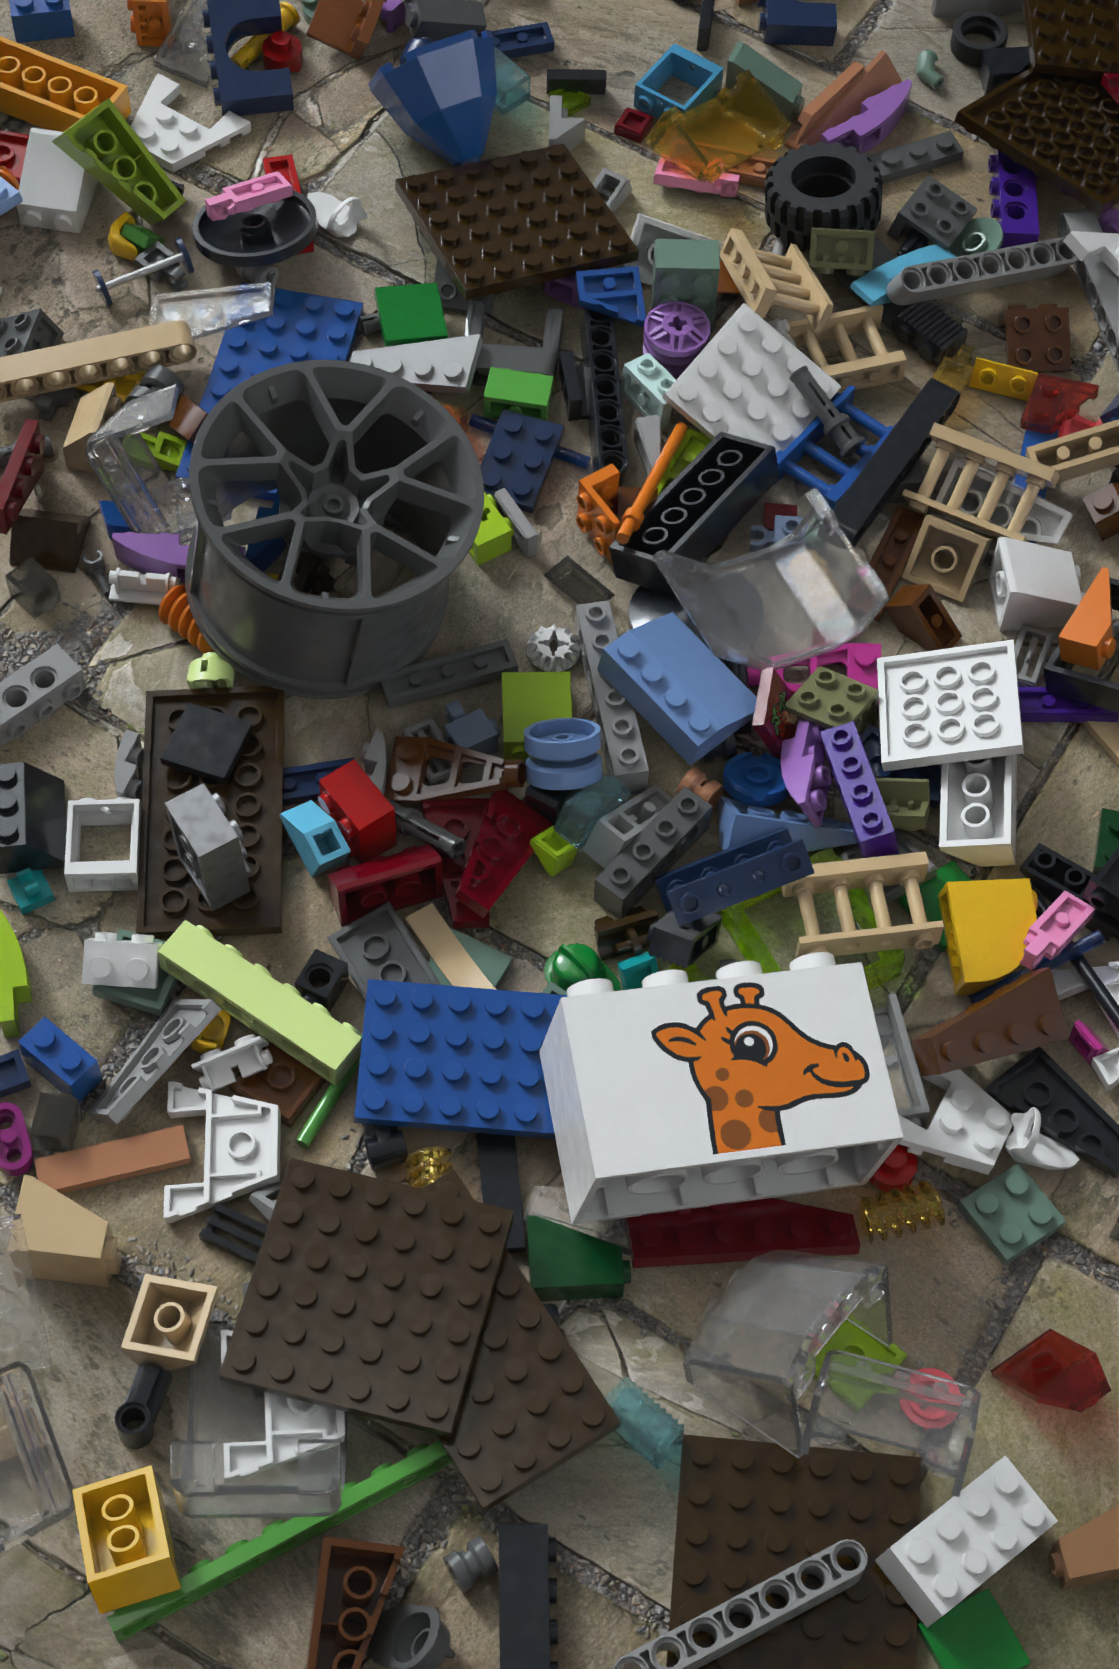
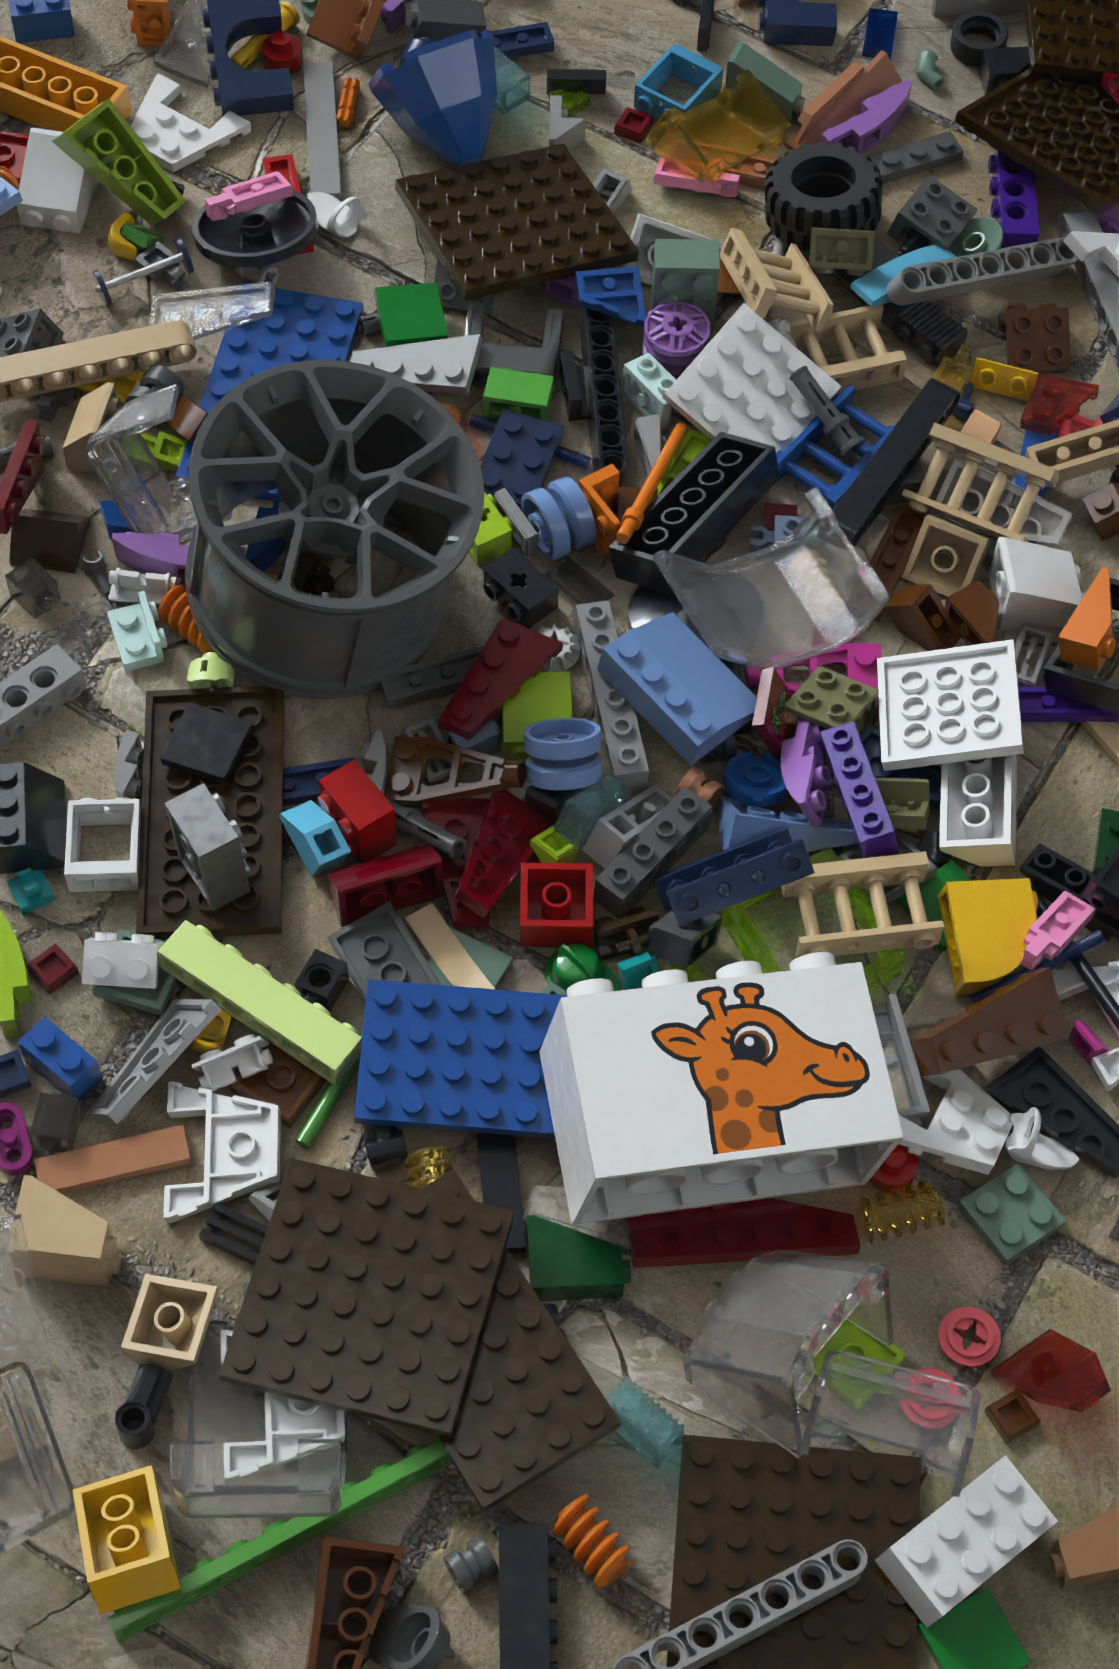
none -> dark red tile [26,943,79,994]
none -> light aqua bracket [107,591,168,672]
none -> light grey tile [303,62,342,201]
none -> orange axle [337,77,360,128]
none -> dark red wing [439,617,563,740]
none -> black brick [483,547,559,629]
none -> red brick [520,862,593,947]
none -> medium blue wheel [521,476,597,561]
none -> orange piece [553,1493,638,1589]
none -> clear blue tile [862,8,898,60]
none -> black tile [918,831,952,868]
none -> coral gear [938,1307,1001,1369]
none -> reddish brown slope [945,580,999,646]
none -> dark blue hand [952,382,975,421]
none -> light nougat slope [961,410,1002,445]
none -> reddish brown tile [984,1388,1041,1445]

